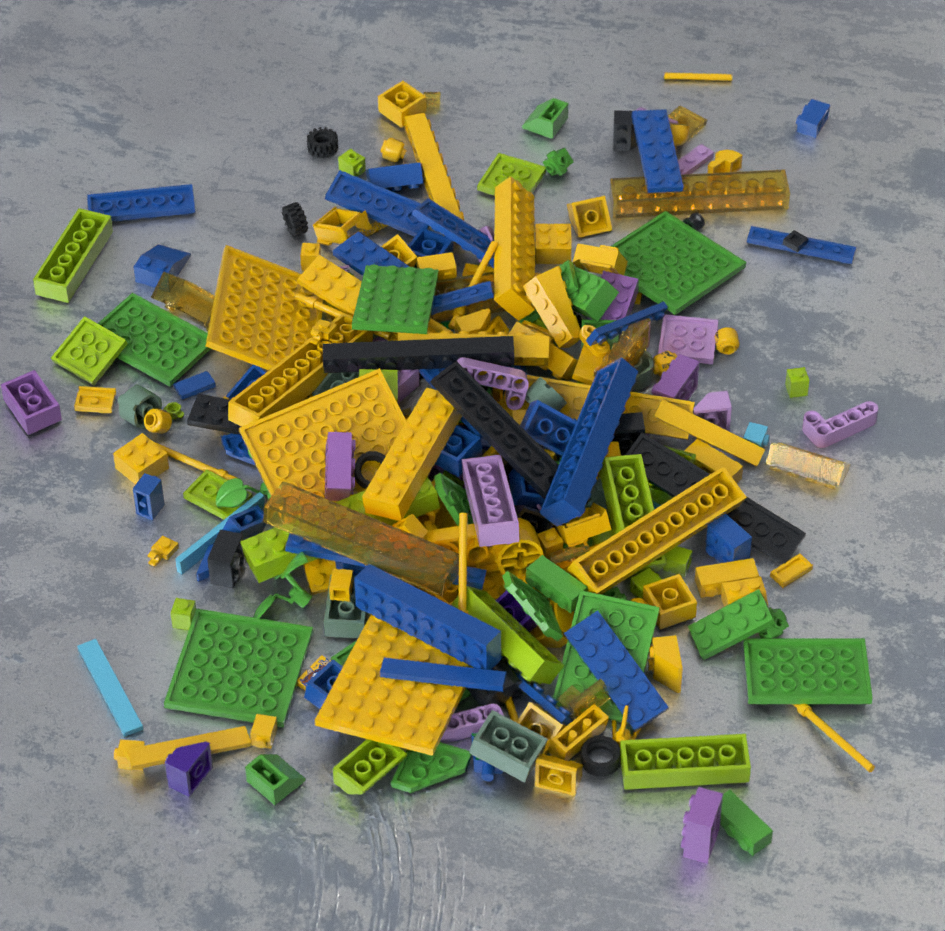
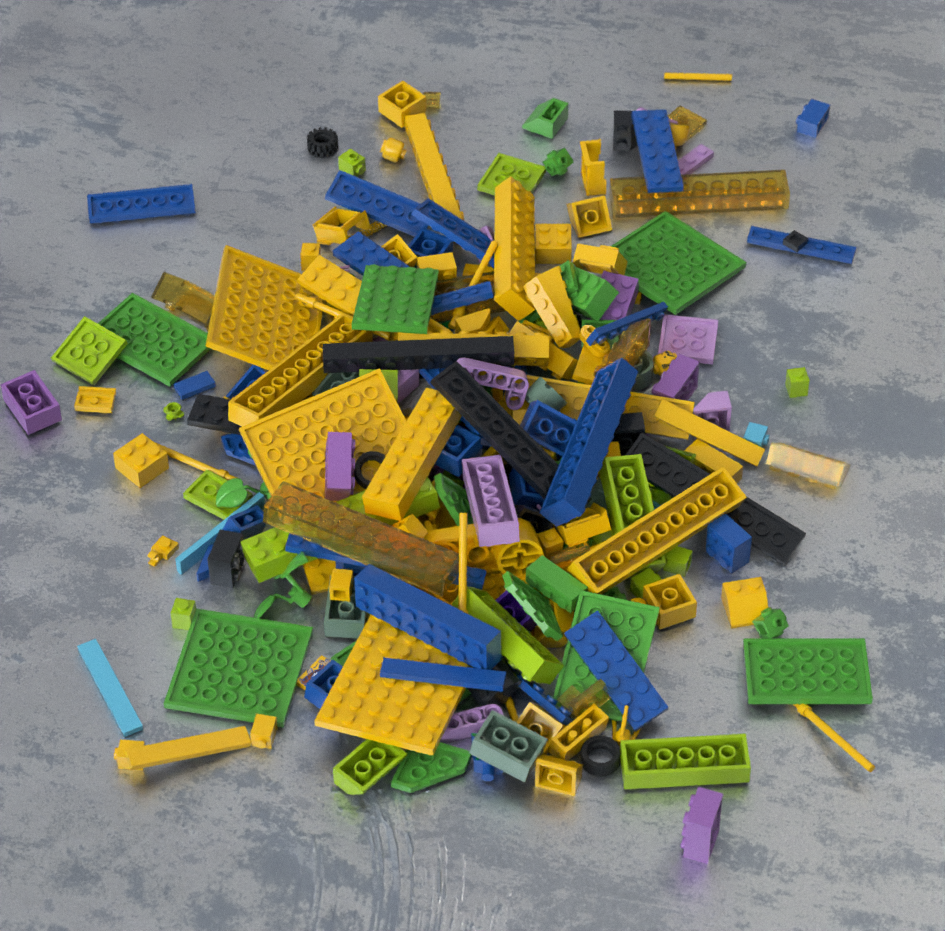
lime brick [33,208,113,303] -> none
sand green brick [118,384,162,429] -> none
blue slope [133,244,191,291] -> none
blue brick [133,473,165,521] -> none
yellow head [144,408,172,434] -> none
dark purple slope [165,741,213,797] -> none
bright green slope [245,754,306,805] -> none
black tyre [282,202,309,237] -> none
yellow plate [310,319,337,345] -> none
blue slope [366,162,423,191] -> none
yellow slope [647,635,683,693] -> none
black wheel [683,212,705,231] -> none
bright green plate [688,589,775,660] -> none
yellow brick [695,558,759,598] -> none
yellow brick [707,150,743,180] -> none
yellow head [715,327,740,355] -> none
bright green brick [720,790,773,856] -> none
yellow tile [770,553,813,588] -> none
lavender beam [802,401,878,448] -> none
none -> yellow piece [579,138,606,196]

